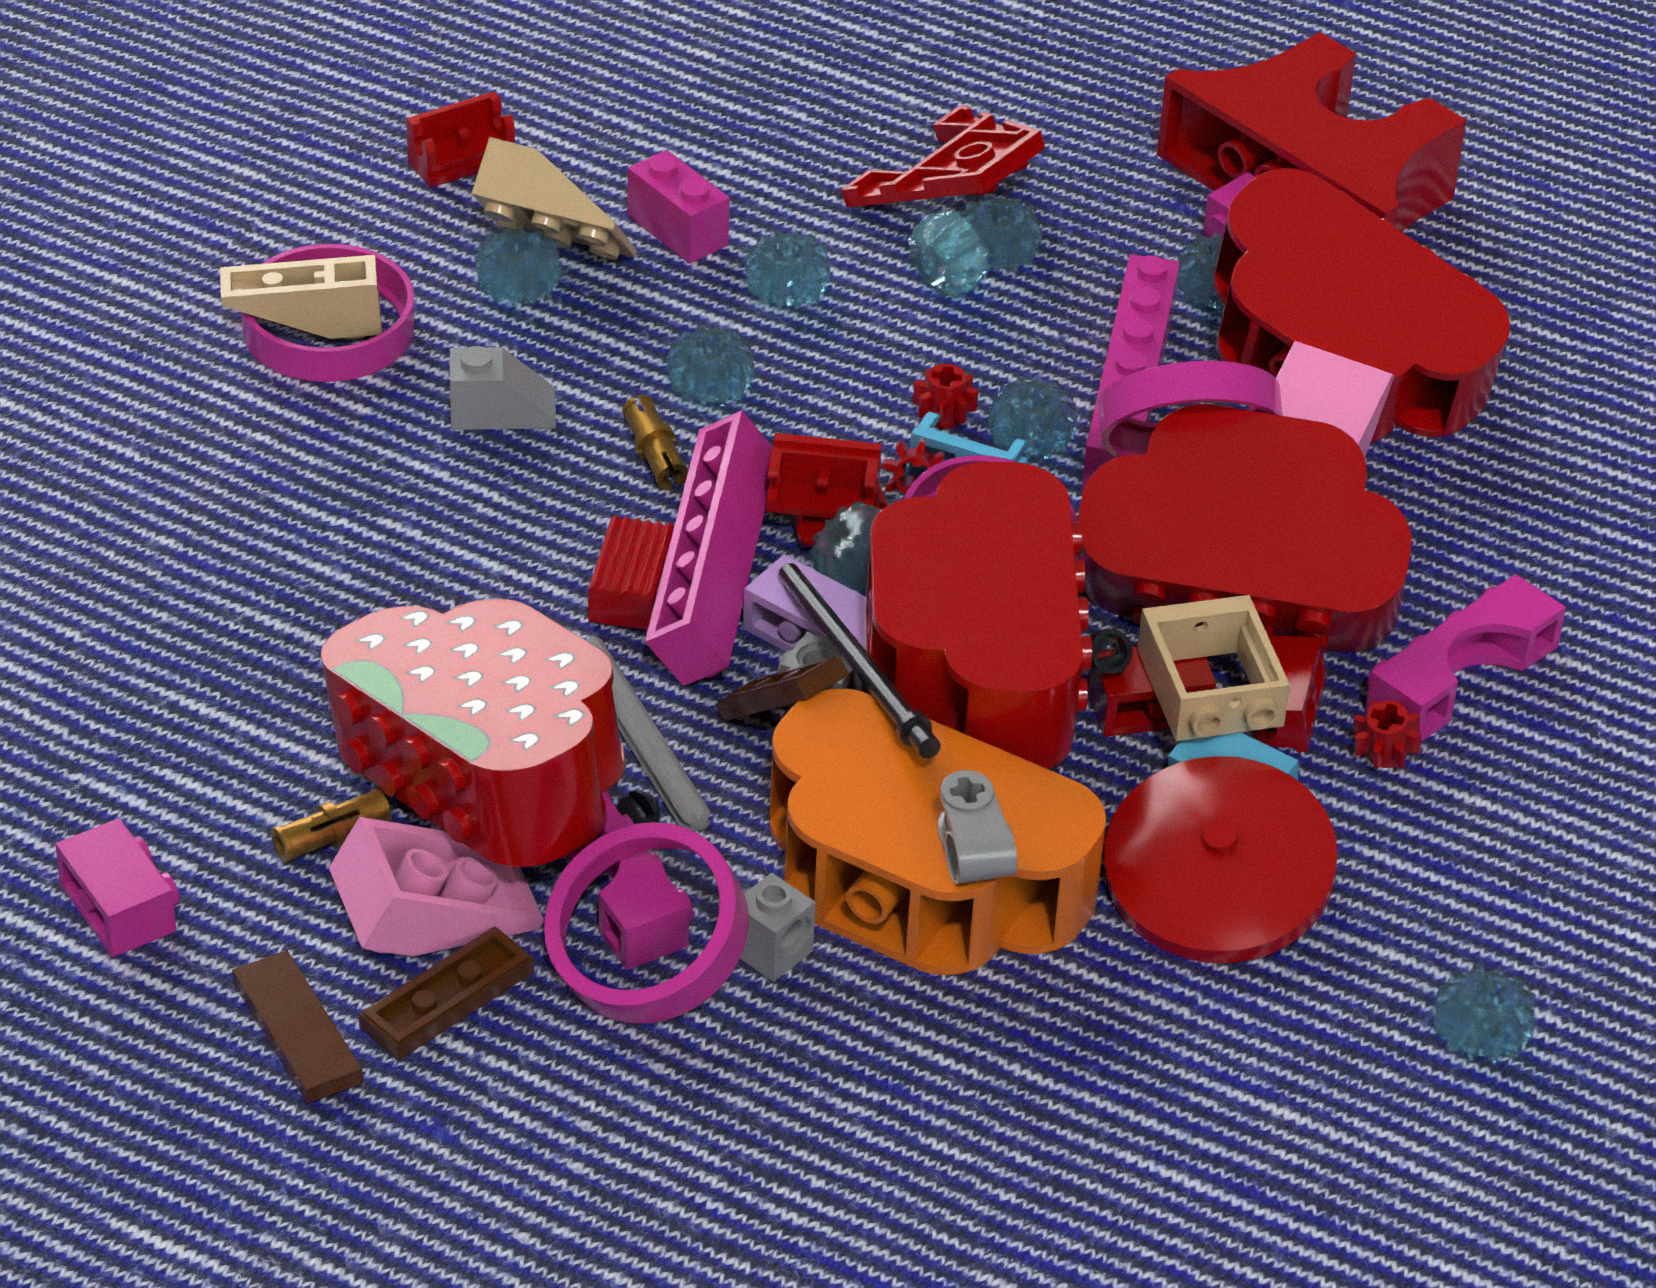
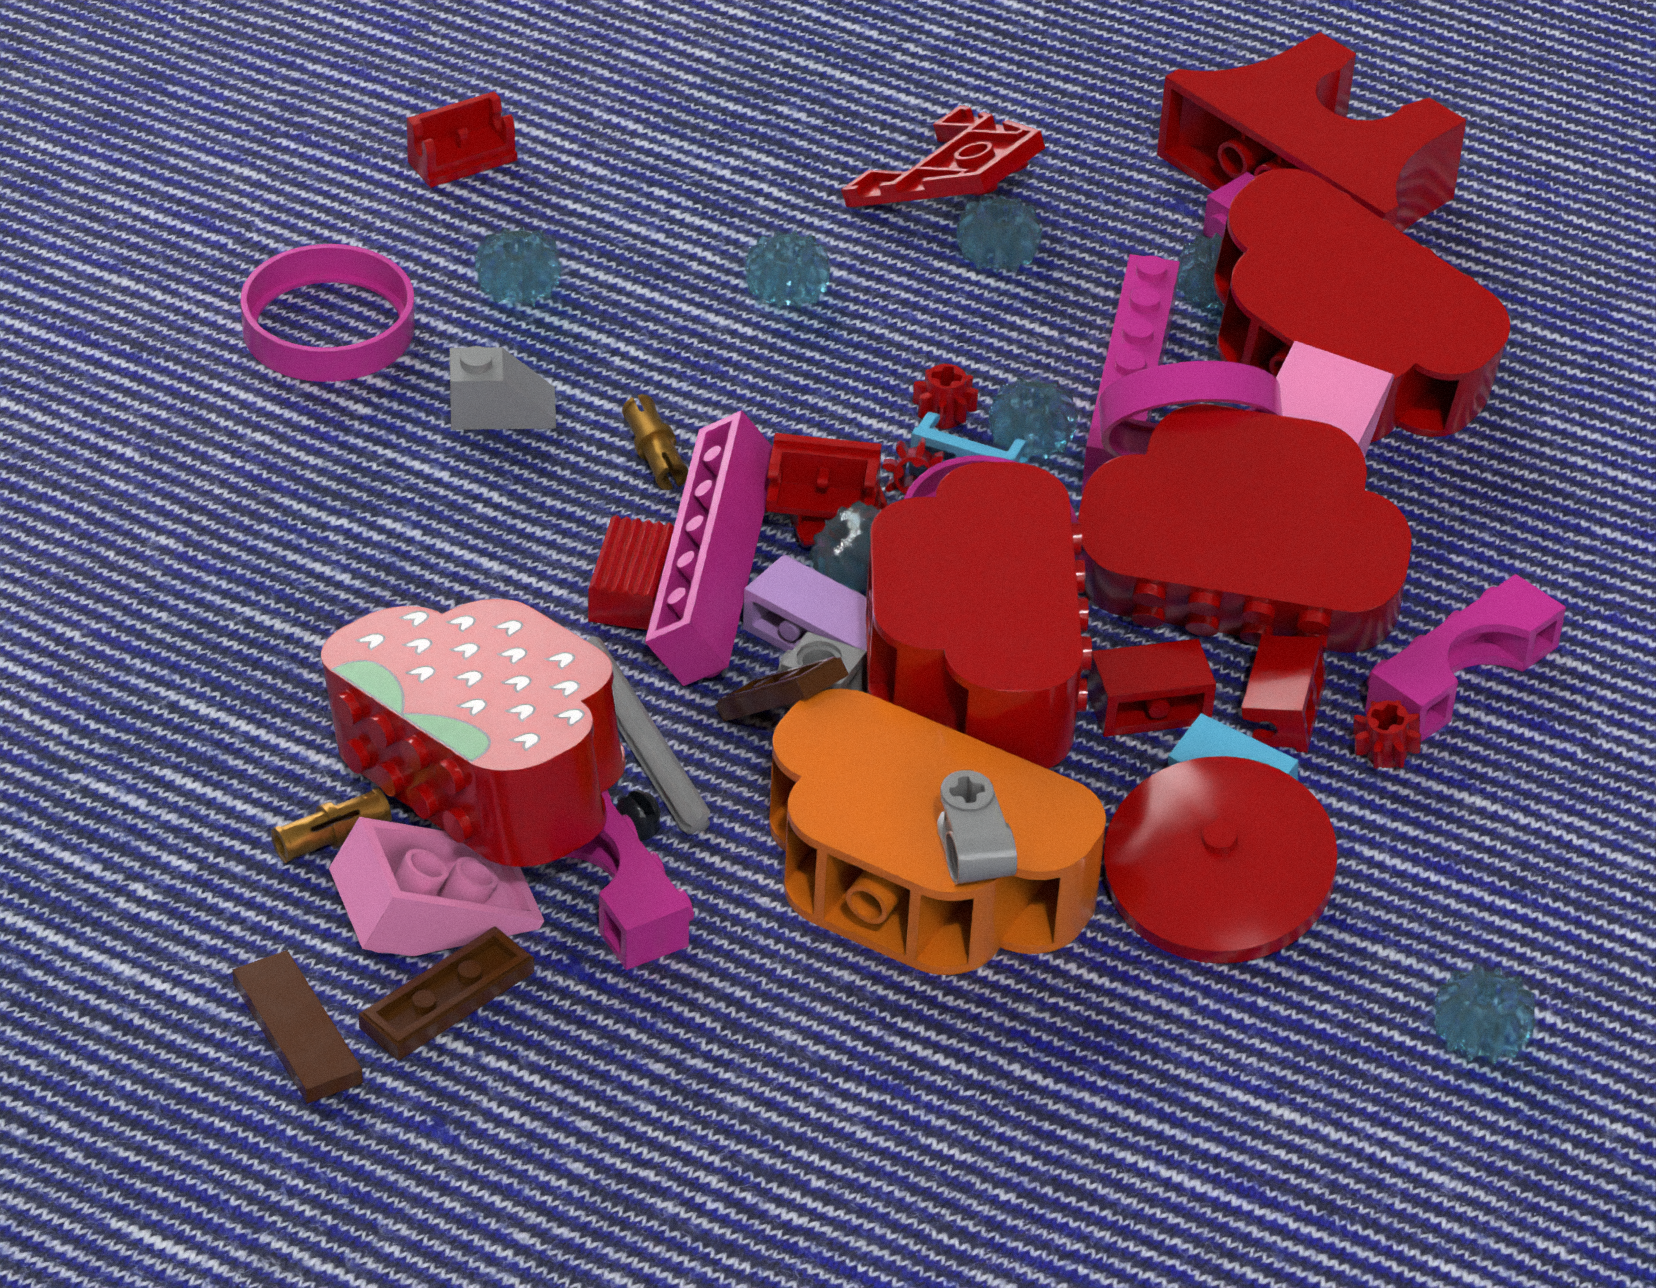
dark pink brick [55,818,180,958] -> none
tan slope [220,255,382,339] -> none
tan slope [471,137,637,260] -> none
dark pink piece [544,822,749,1024] -> none
dark pink brick [627,150,730,264] -> none
clear light blue gear [667,324,755,407] -> none
light grey brick [740,873,816,982] -> none
black bar [779,563,941,759] -> none
clear light blue gear [907,210,990,298] -> none
black hinge [1091,629,1132,675] -> none
tan window [1137,595,1290,741] -> none

